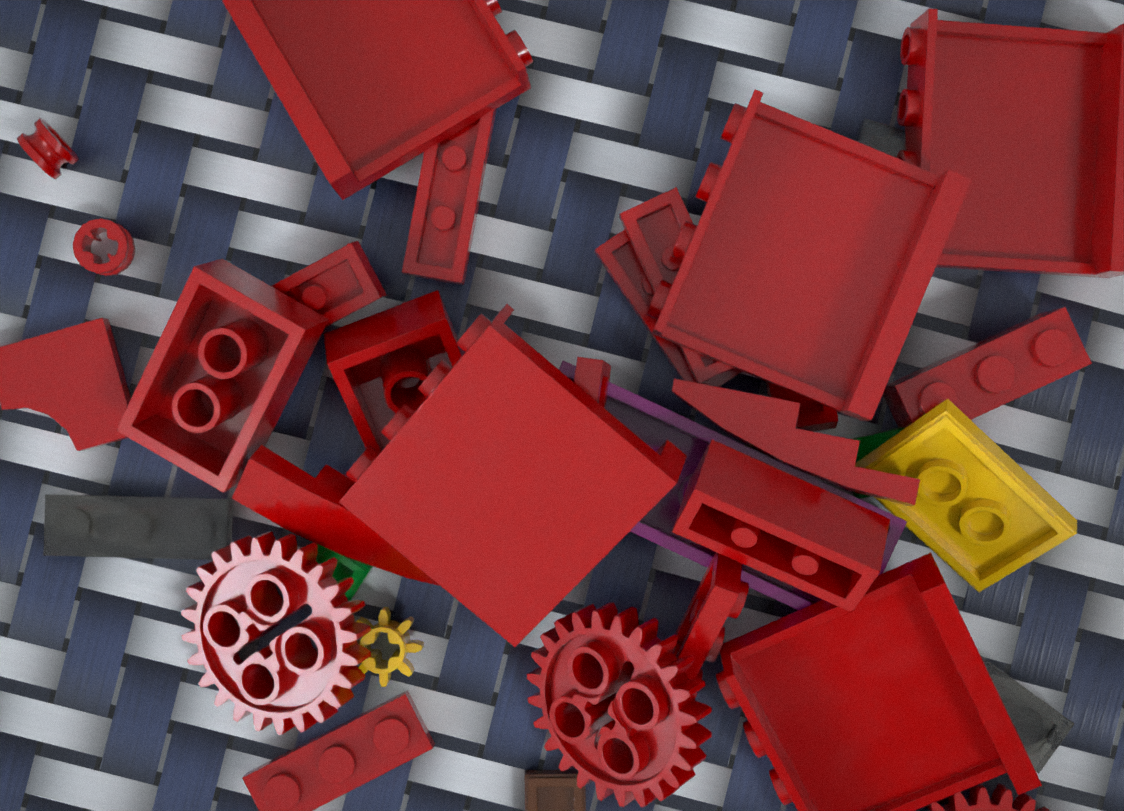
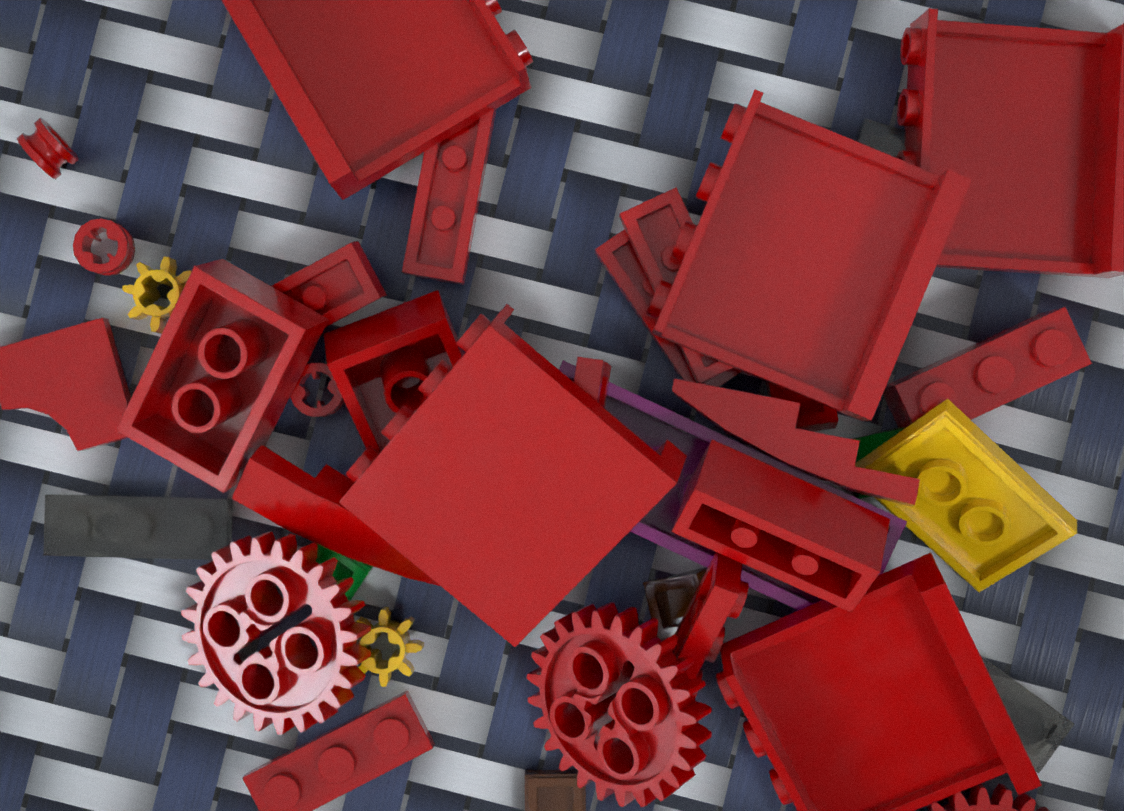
none -> yellow gear [122,256,192,334]
none -> red bush [290,363,344,417]
none -> reddish brown slope [643,567,707,641]

